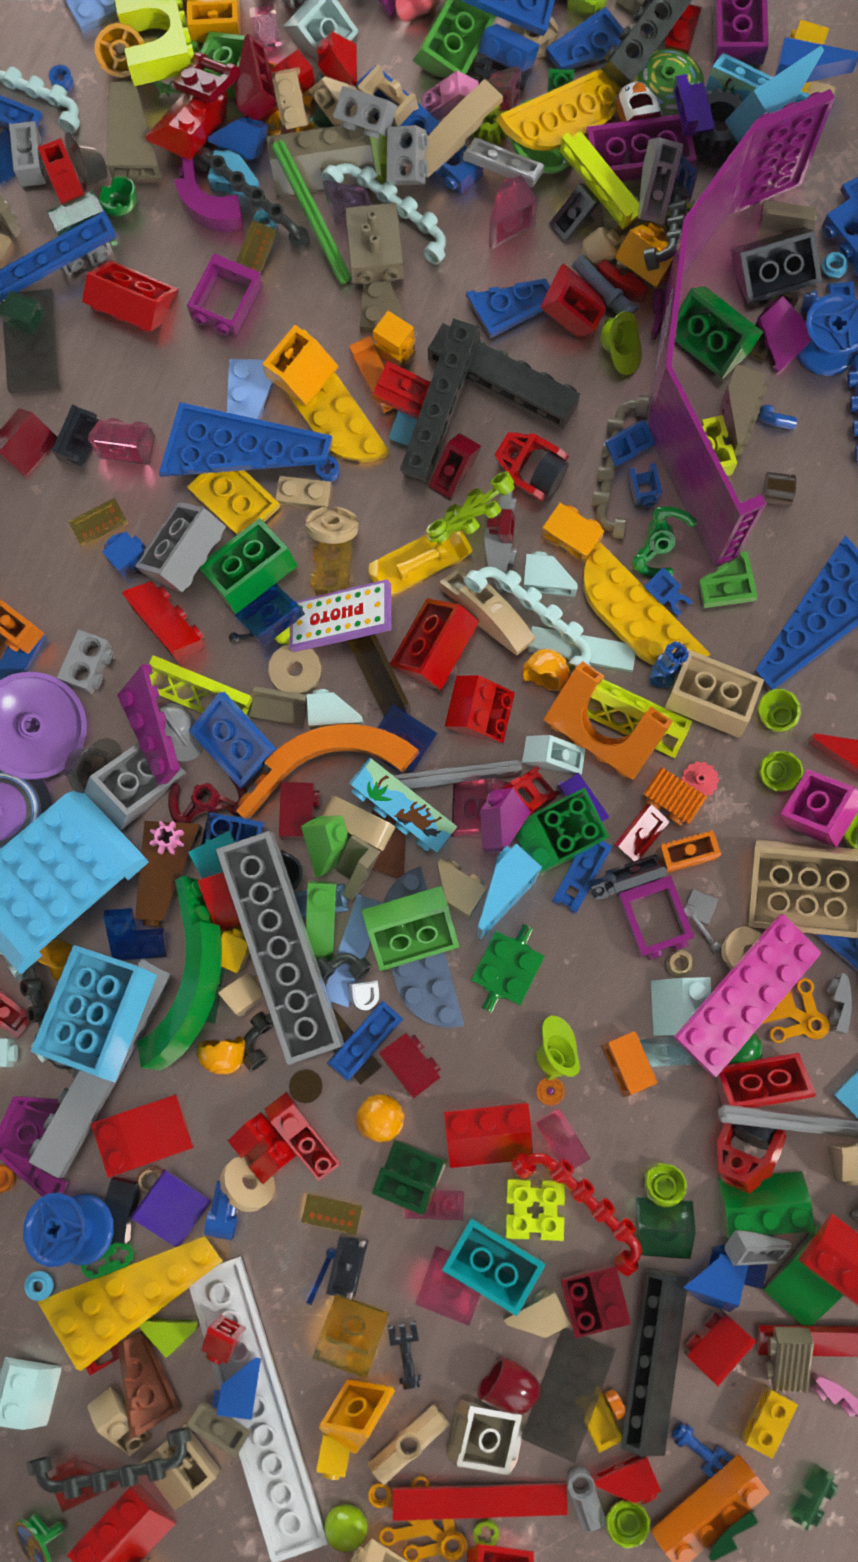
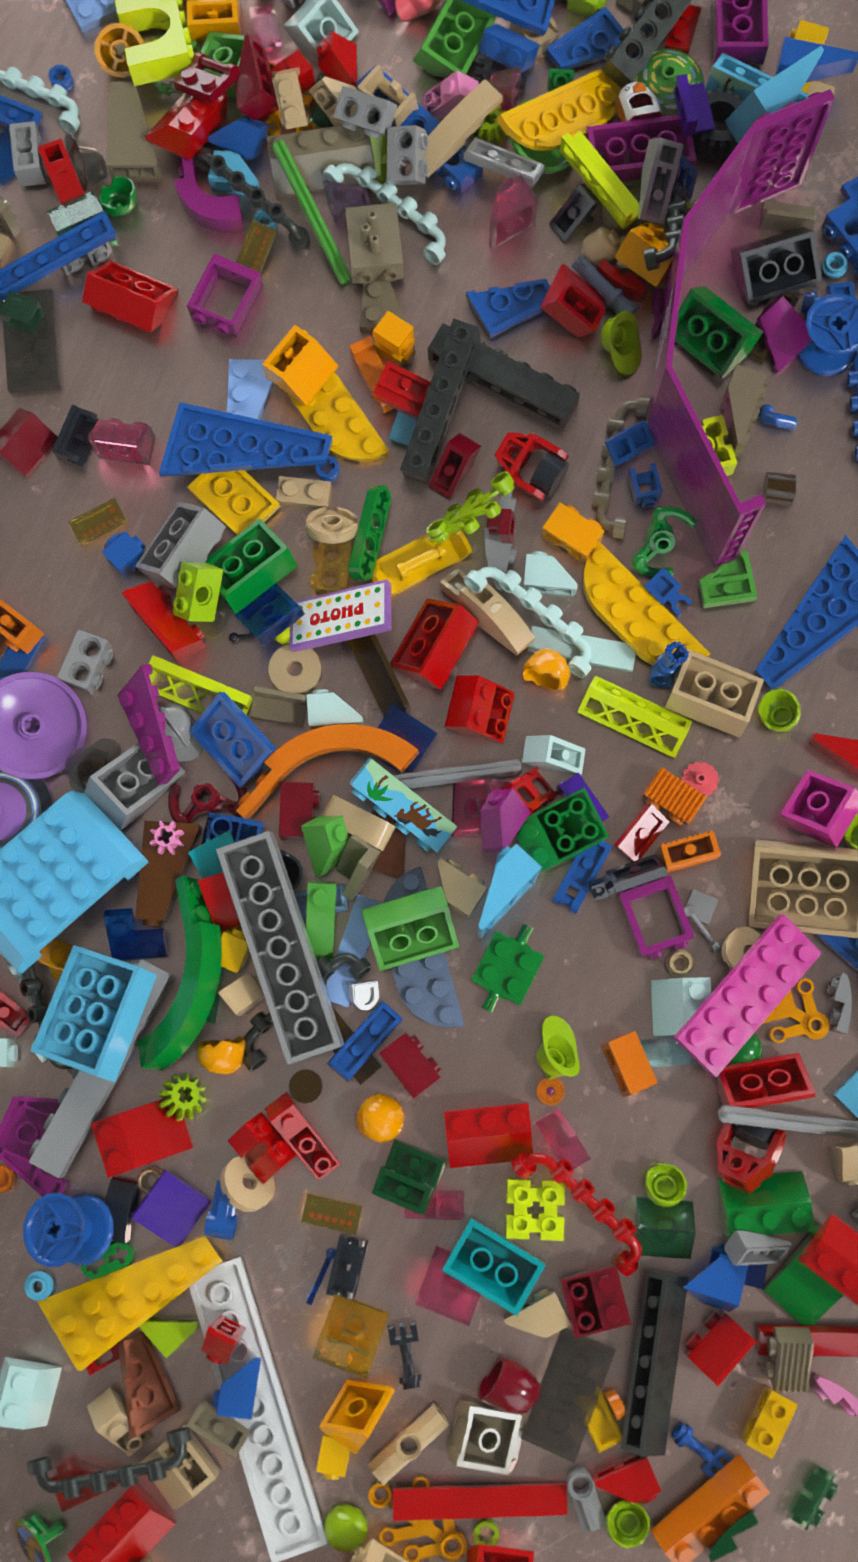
orange arch [543,661,673,780] -> none
lime hair [758,751,804,792] -> none
none -> lime gear [158,1073,207,1121]
none -> lime brick [173,562,223,622]
none -> green beam [348,485,391,581]

